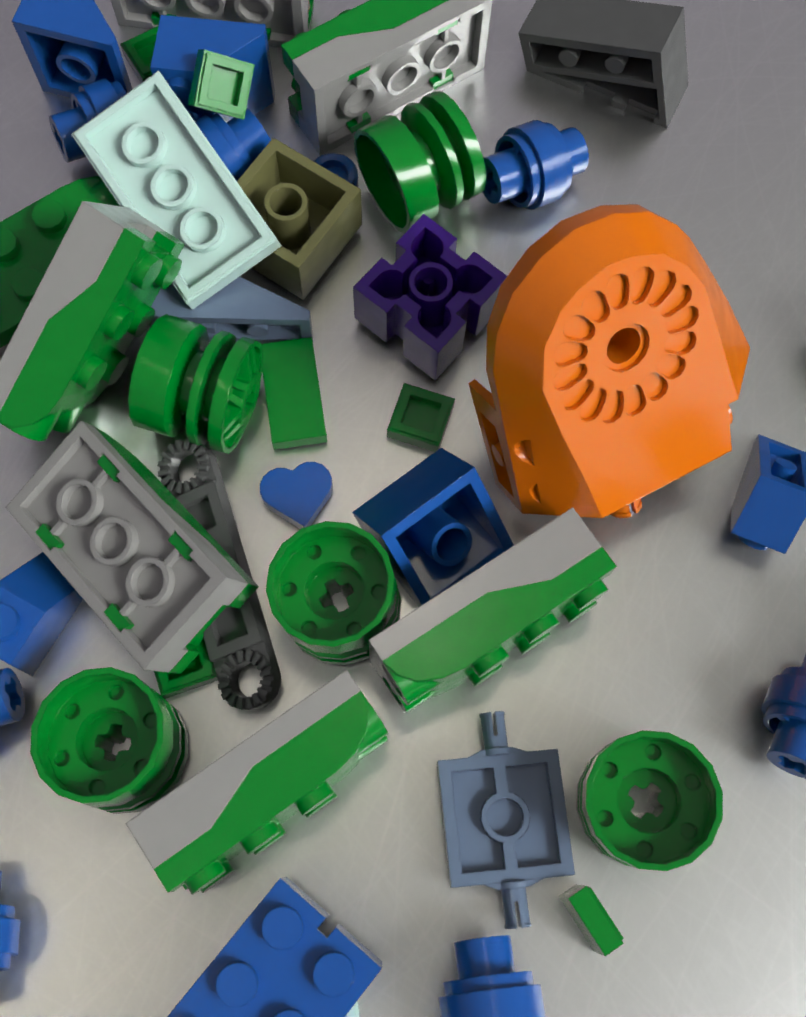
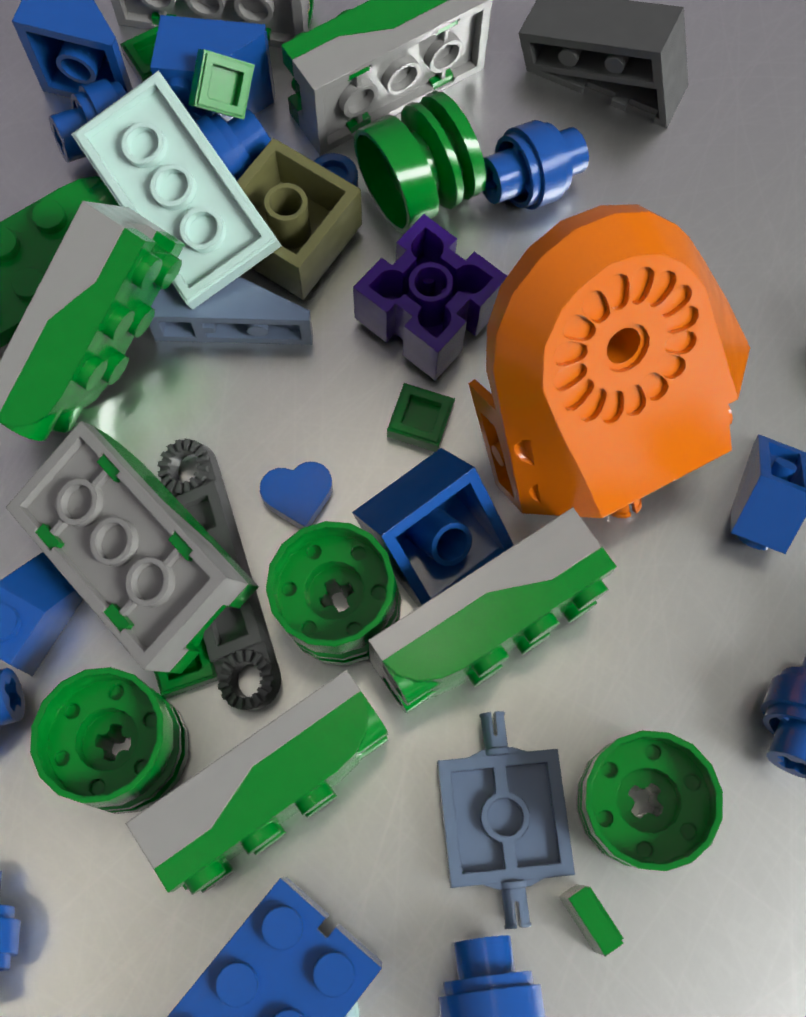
green wheel [128,314,263,454] -> none
green tile [262,337,327,450] -> none

